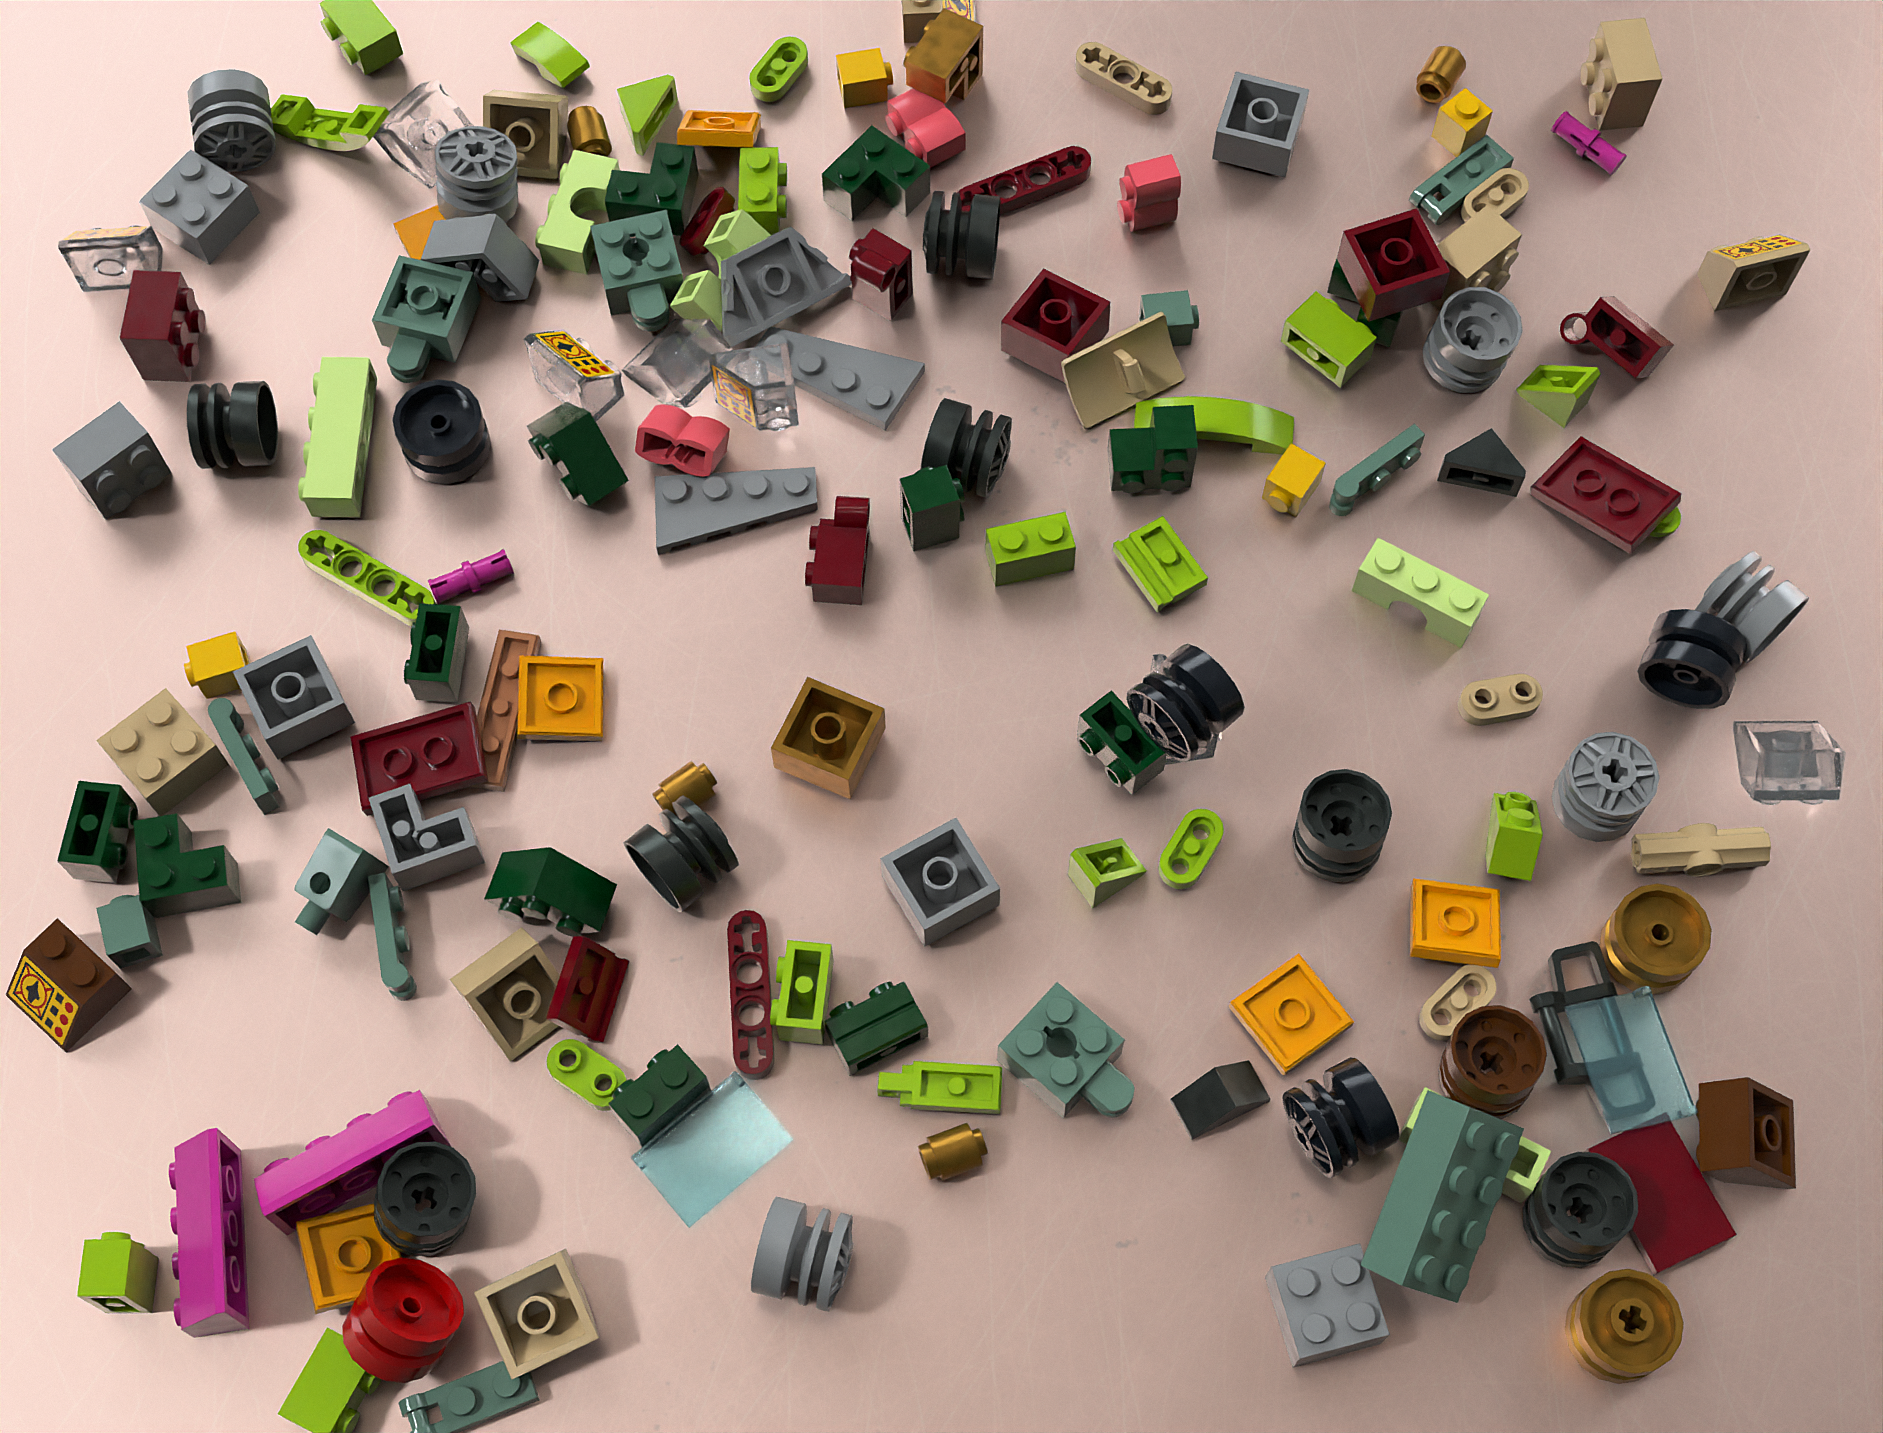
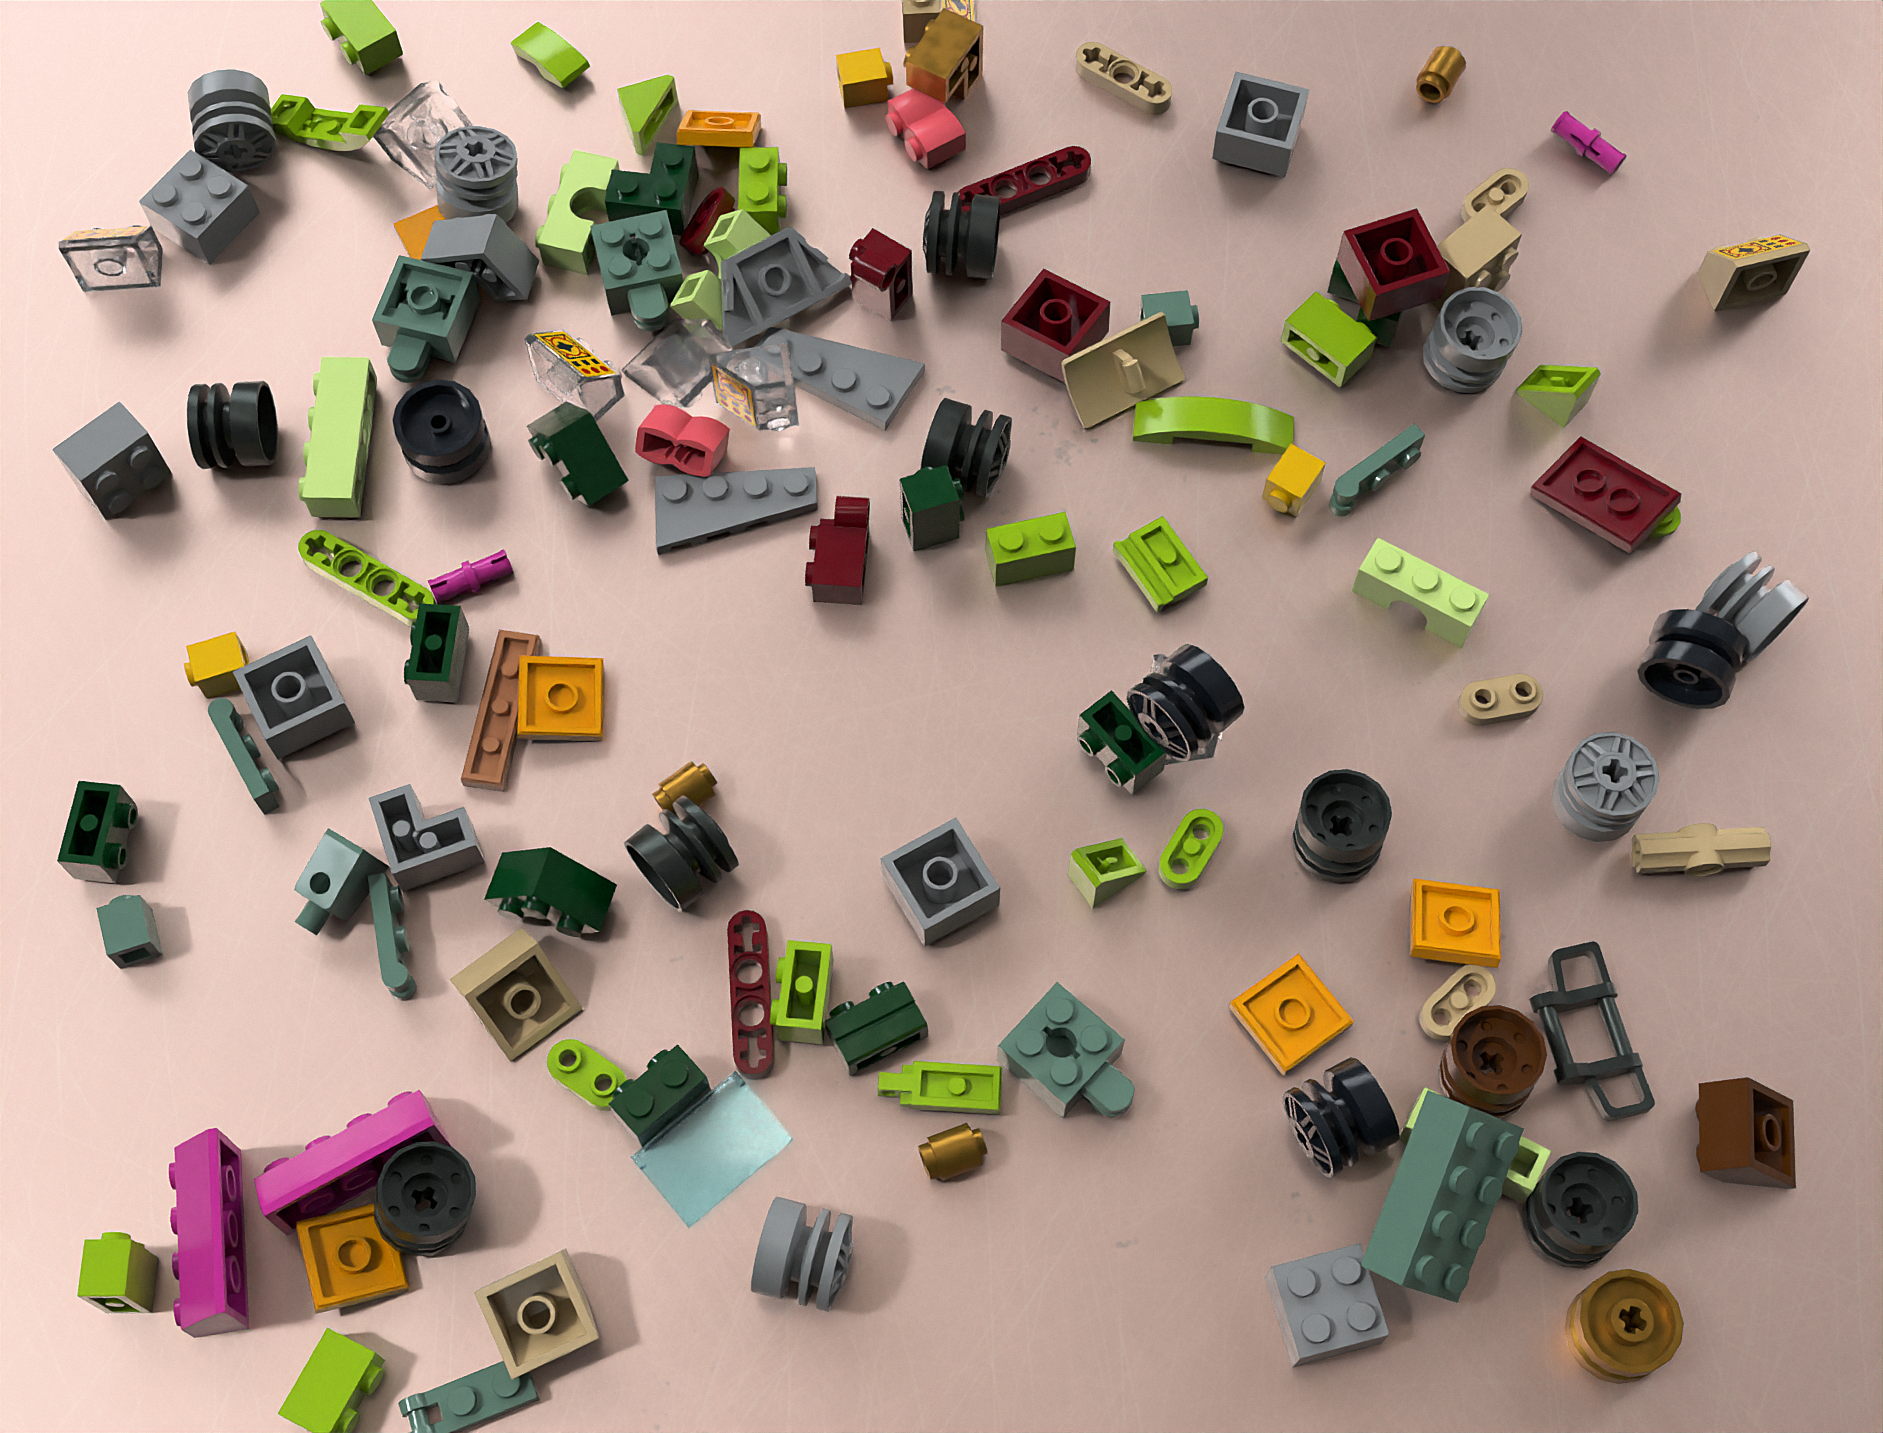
reddish brown slope [5,918,132,1053] -> none
tan brick [96,688,229,816] -> none
dark red brick [120,270,206,382] -> none
dark green brick [134,813,241,918] -> none
red wheel [342,1257,464,1383] -> none
dark red tile [350,701,488,816] -> none
tan slope [483,89,568,179] -> none
dark red plate [546,936,629,1043] -> none
pearl gold brick [567,105,612,157] -> none
lime plate [749,36,808,102] -> none
pearl gold brick [771,677,886,799] -> none
dark green brick [822,125,930,221] -> none
dark green brick [1107,405,1198,494] -> none
coral brick [1117,154,1181,232] -> none
pearl dark grey slope [1170,1060,1270,1140] -> none
sand green plate [1409,135,1514,225] -> none
yellow brick [1431,88,1493,157] -> none
pearl dark grey slope [1437,428,1526,497] -> none
lime slope [1485,792,1543,881] -> none
dark red hinge [1560,296,1674,378] -> none
clear light blue piece [1564,986,1698,1135] -> none
tan brick [1580,18,1663,131] -> none
dark red tile [1585,1112,1737,1276] -> none
pearl gold wheel [1599,883,1712,995] -> none
clear slope [1733,721,1846,805] -> none

